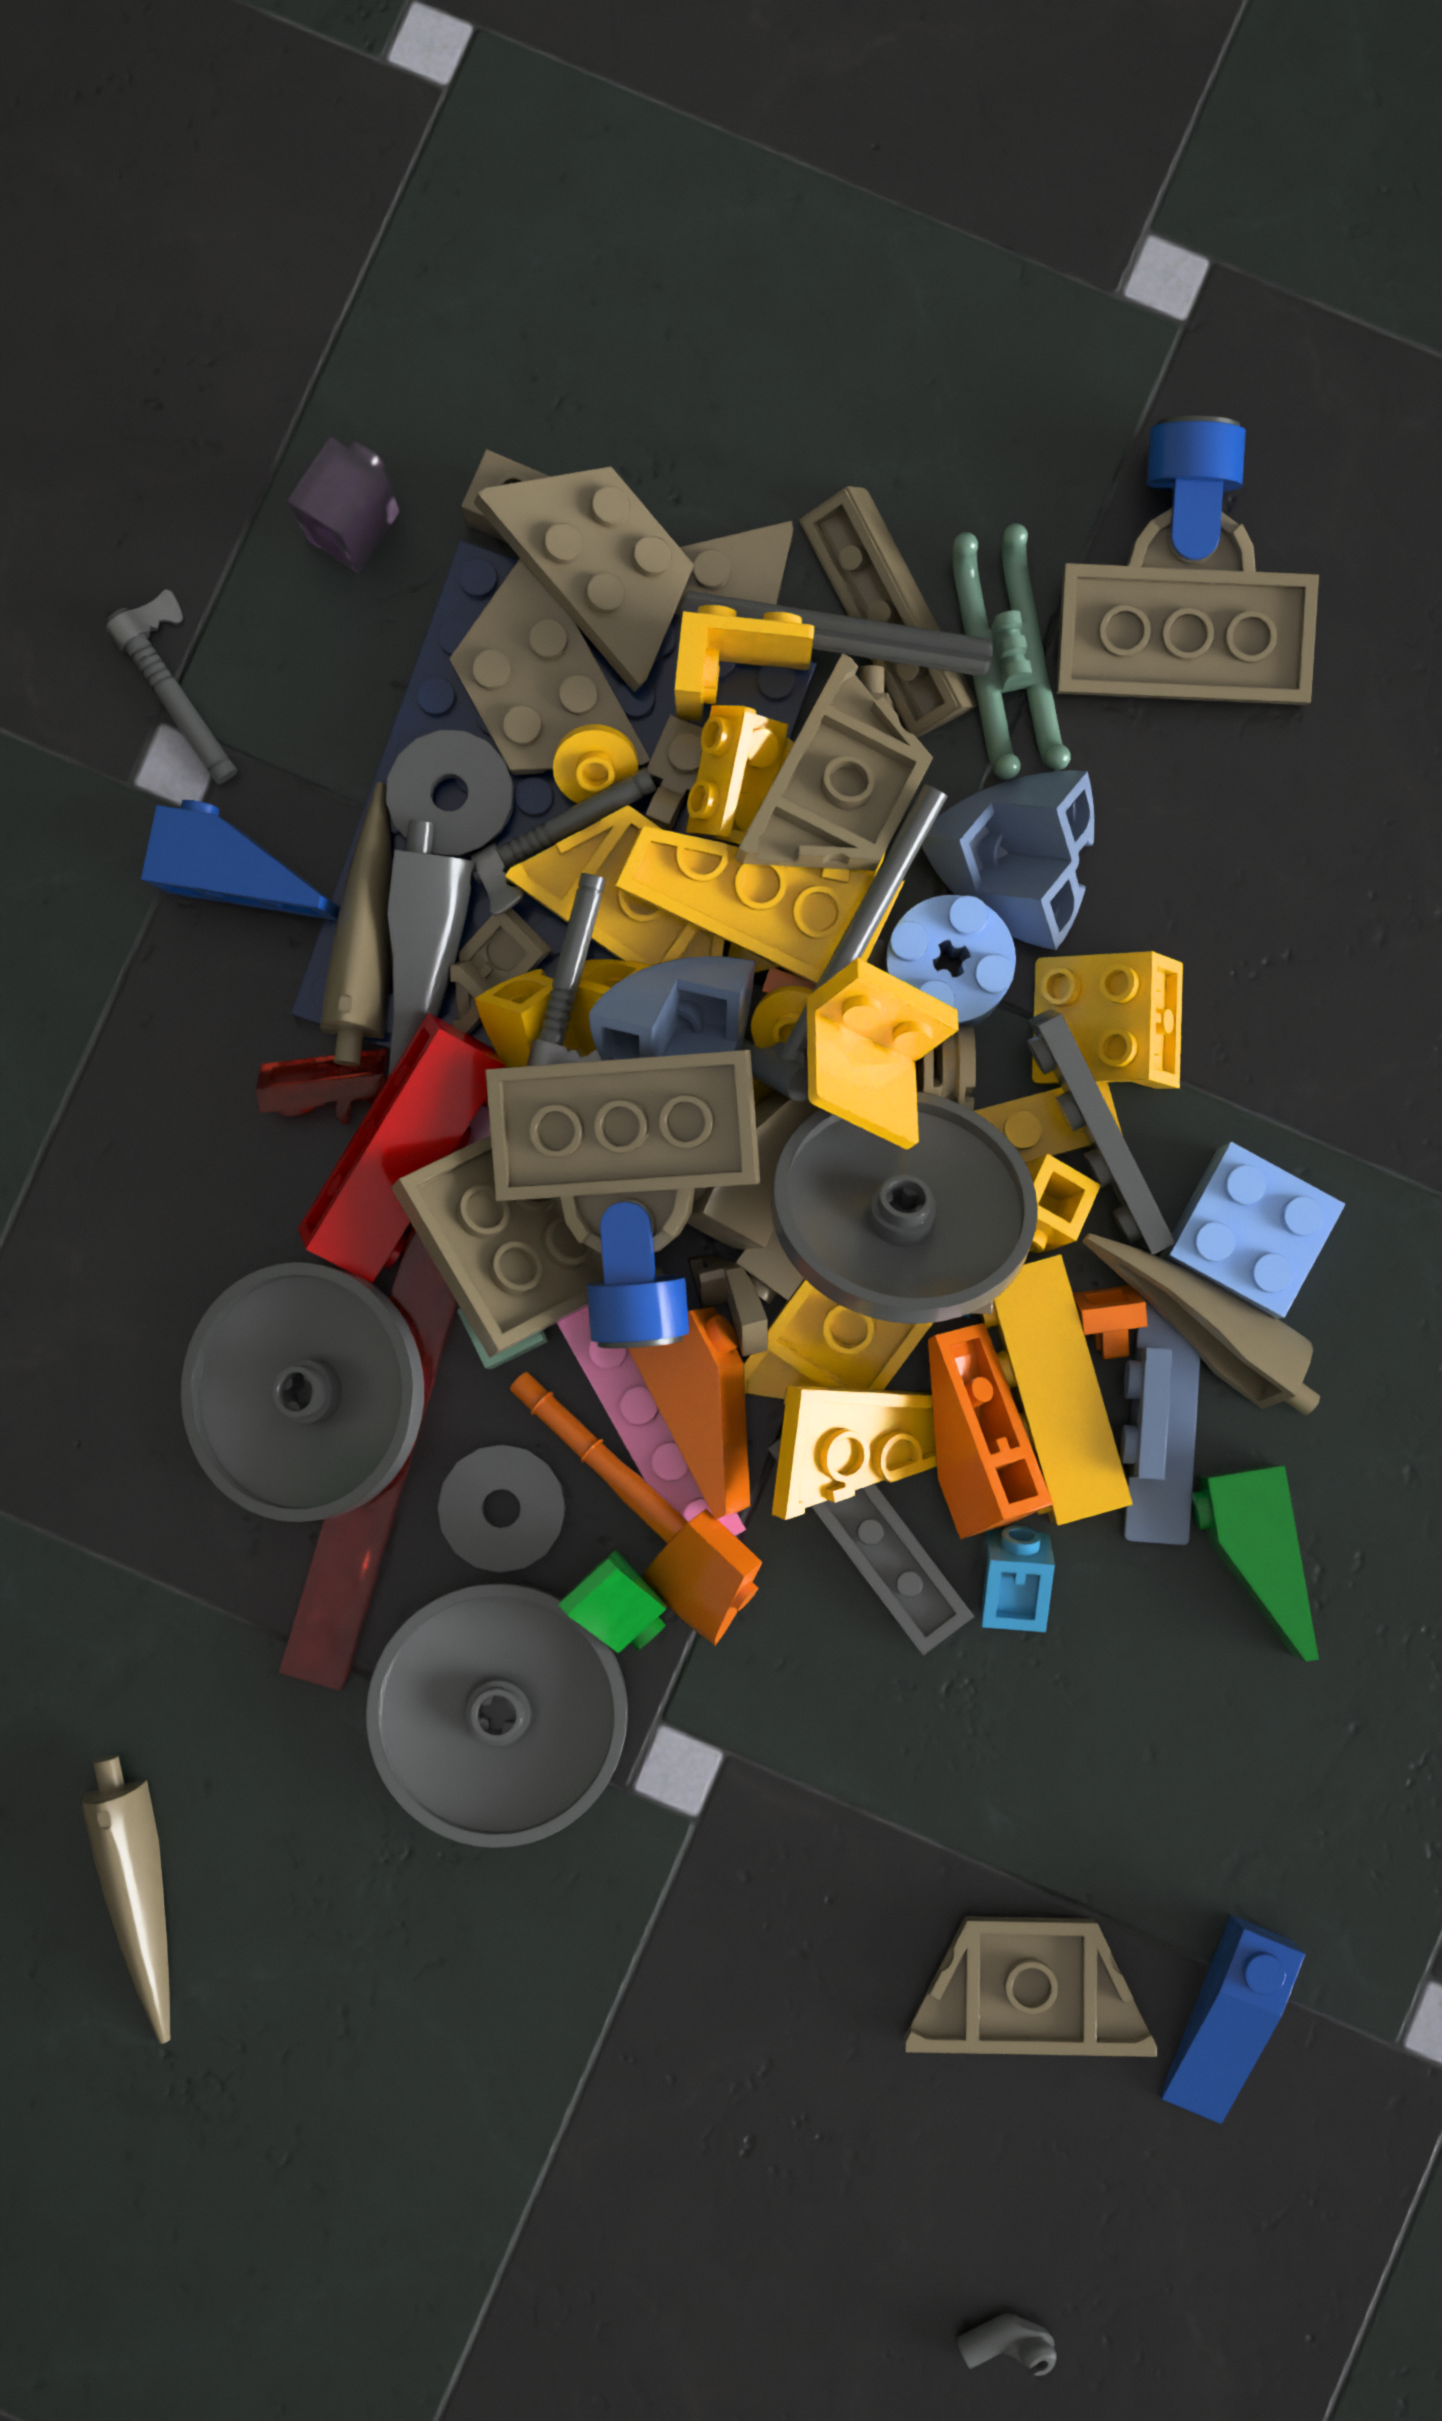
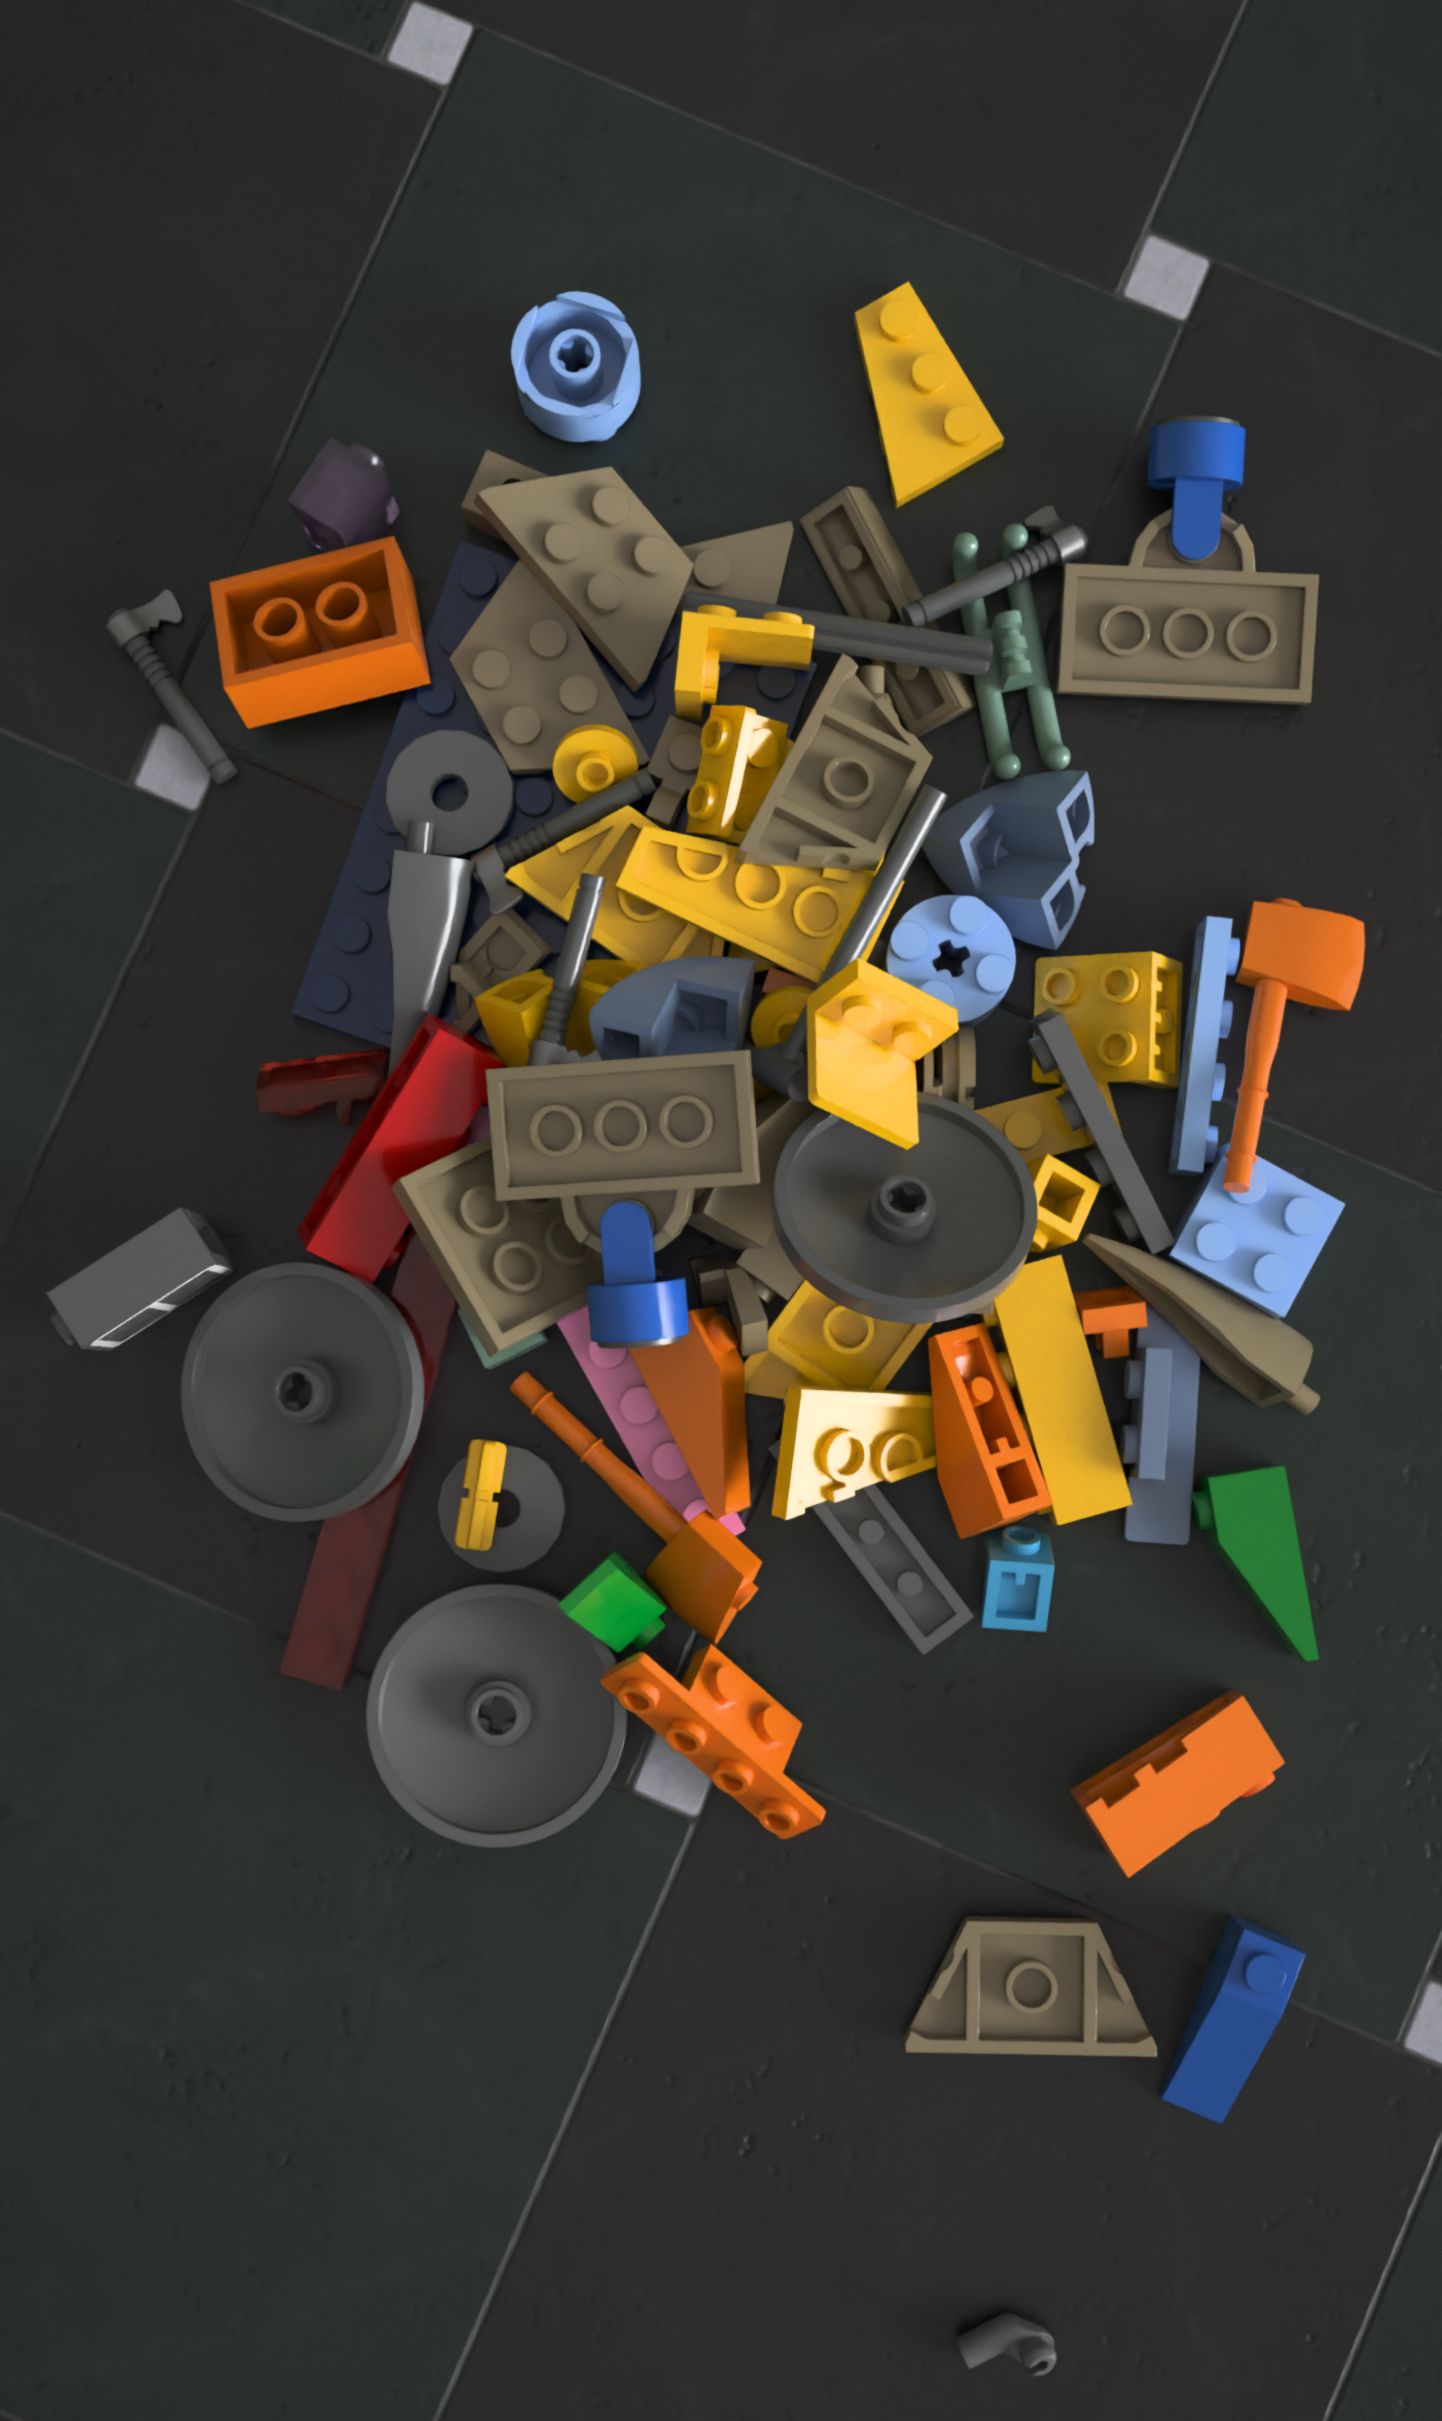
dark tan piece [81,1755,170,2044] -> none
blue slope [141,800,340,921] -> none
dark tan piece [320,782,392,1066] -> none
none -> dark grey brick [46,1207,239,1351]
none -> orange brick [209,536,431,729]
none -> yellow piece [454,1439,507,1551]
none -> light blue brick [511,291,641,442]
none -> orange bracket [600,1644,826,1839]
none -> yellow wing [854,281,1004,509]
none -> dark grey piece [901,506,1088,628]
none -> orange wedge [1069,1689,1285,1878]
none -> light blue plate [1168,916,1240,1178]
none -> orange piece [1223,898,1365,1193]

